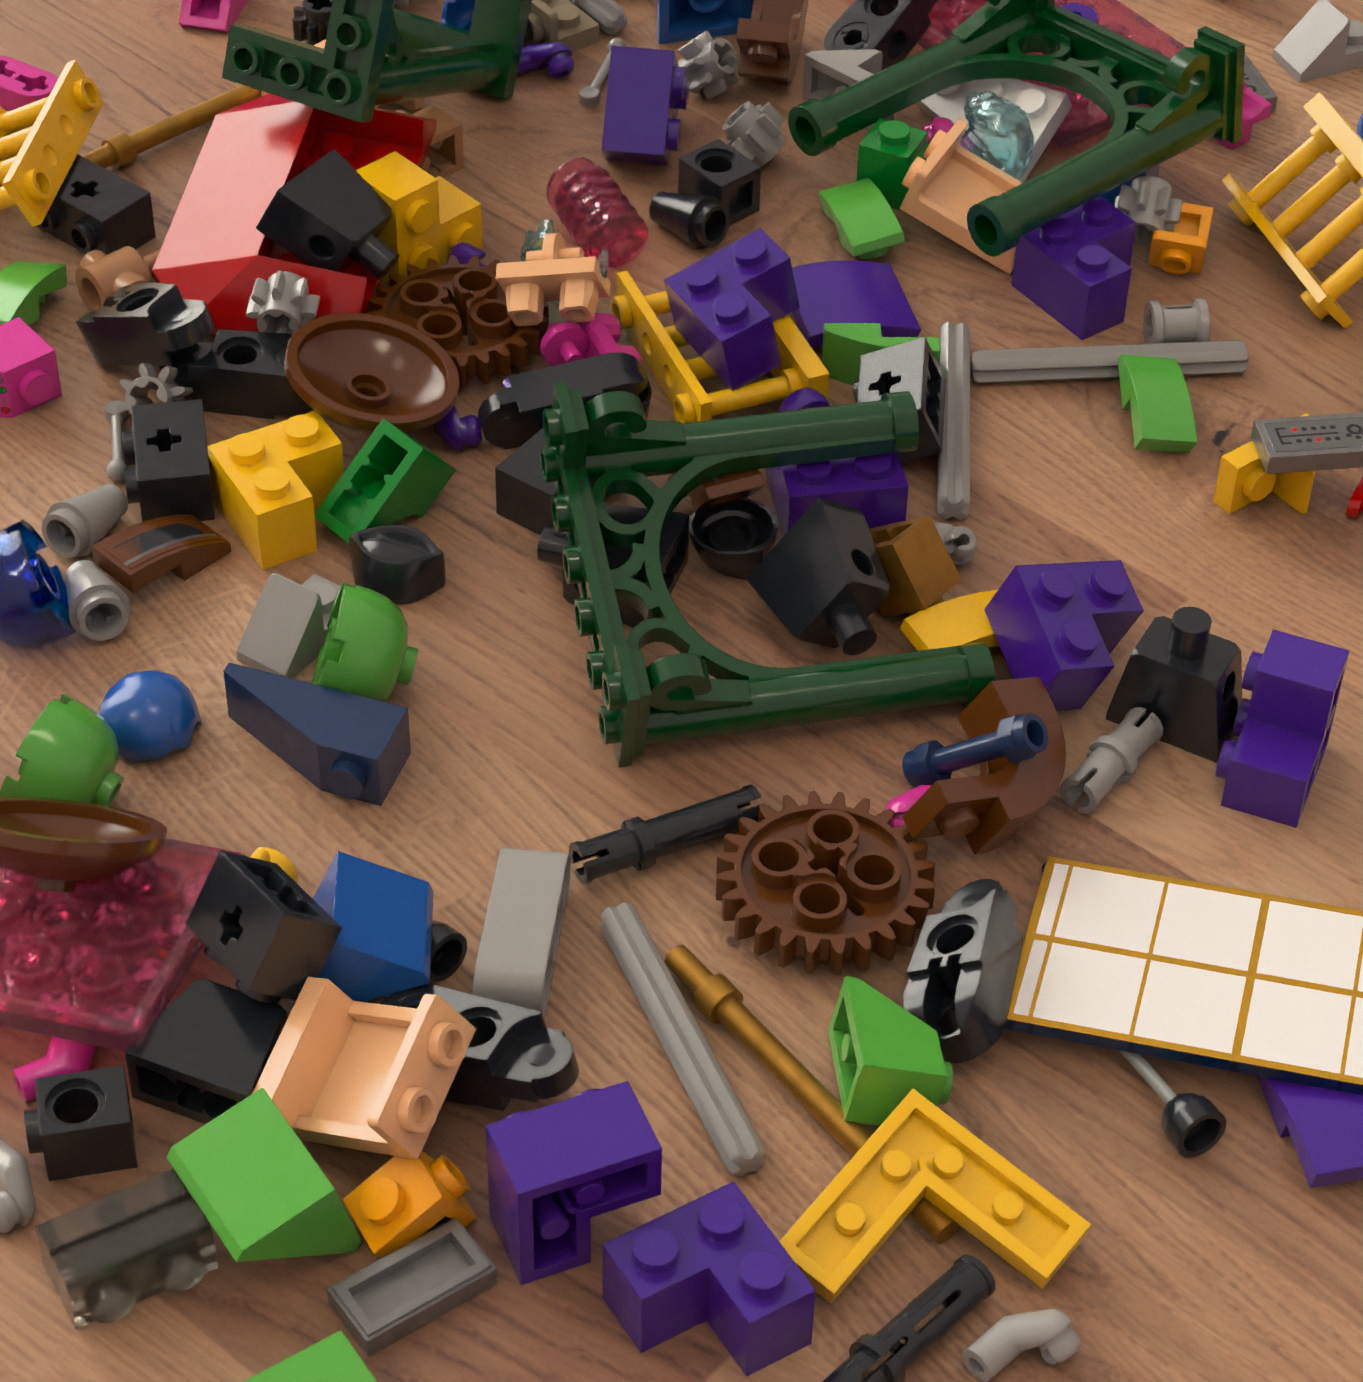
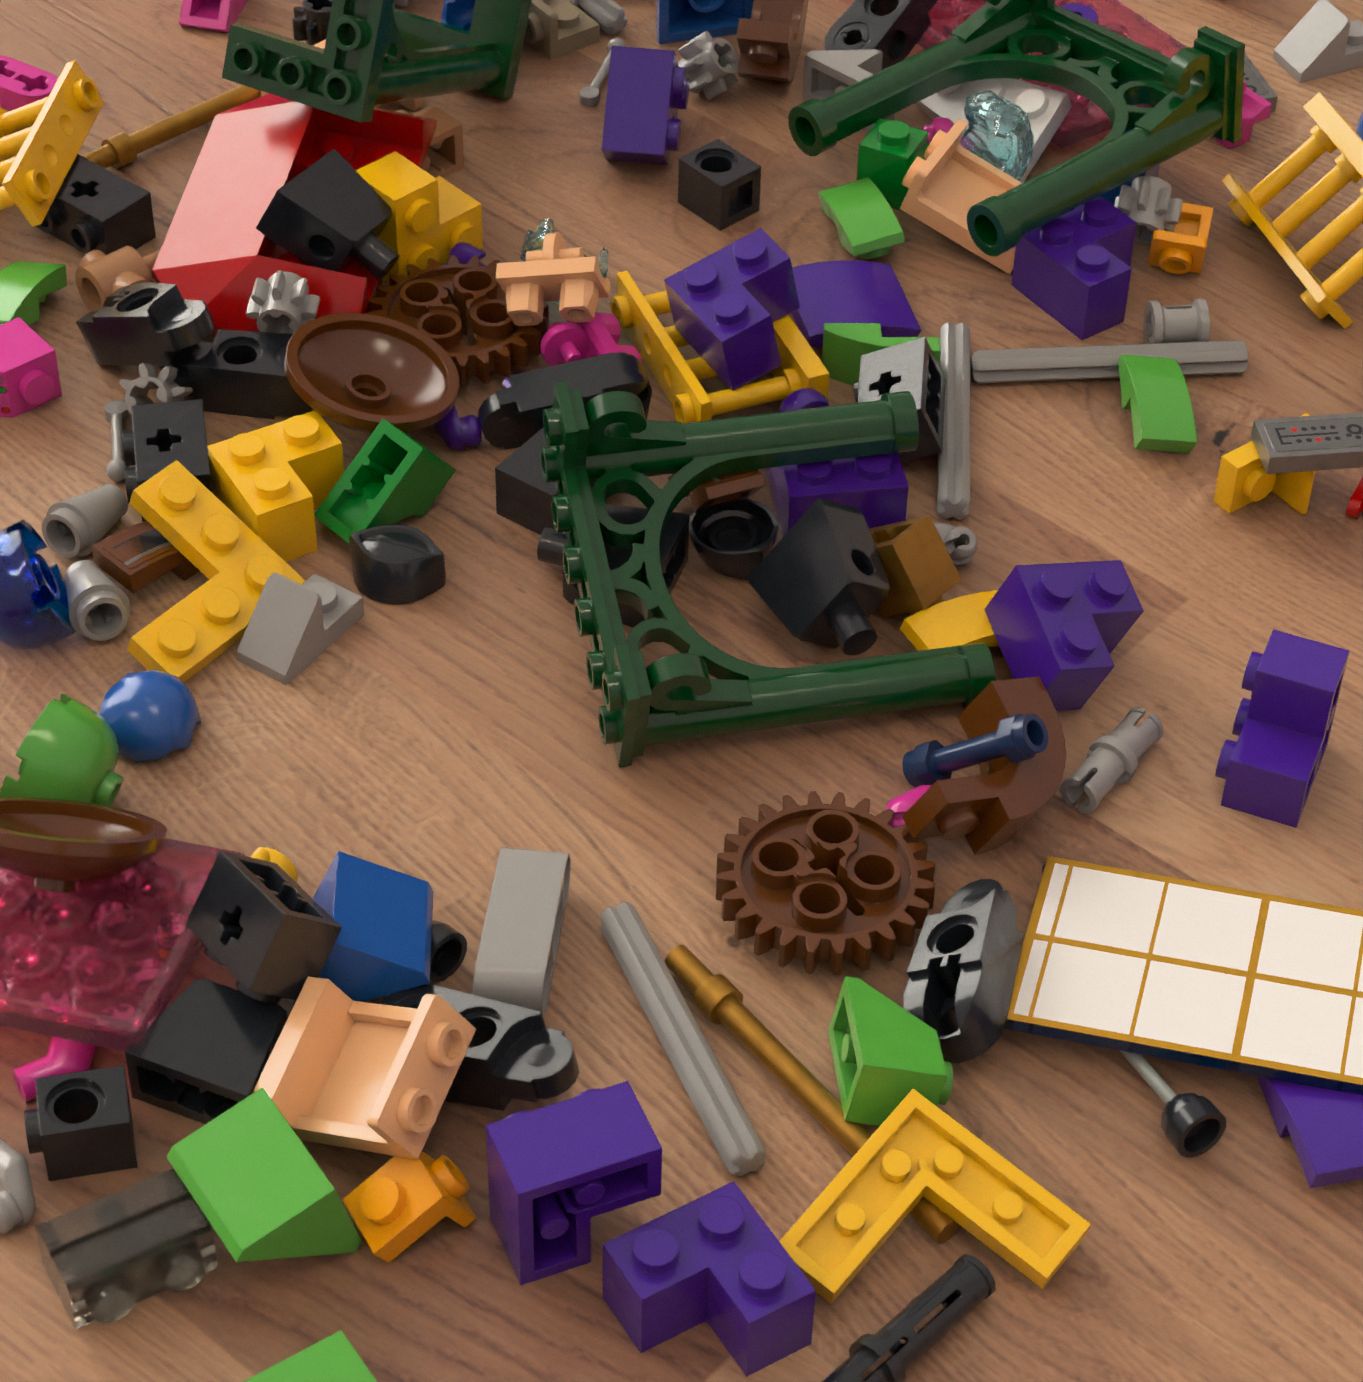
dark blue slope [223,663,411,806] -> none
bright green cylinder [312,583,418,701] -> none
flat silver tile [327,1218,497,1357] -> none
dark purple arm [517,42,575,78] -> none
clear pink piece [546,157,648,268] -> none
black pin [569,784,764,884] -> none
black cone [649,191,730,249] -> none
light grey gear [722,101,786,166] -> none
light grey arm [962,1308,1081,1382] -> none
black torso [1106,607,1242,763] -> none
none -> yellow plate [127,460,305,683]

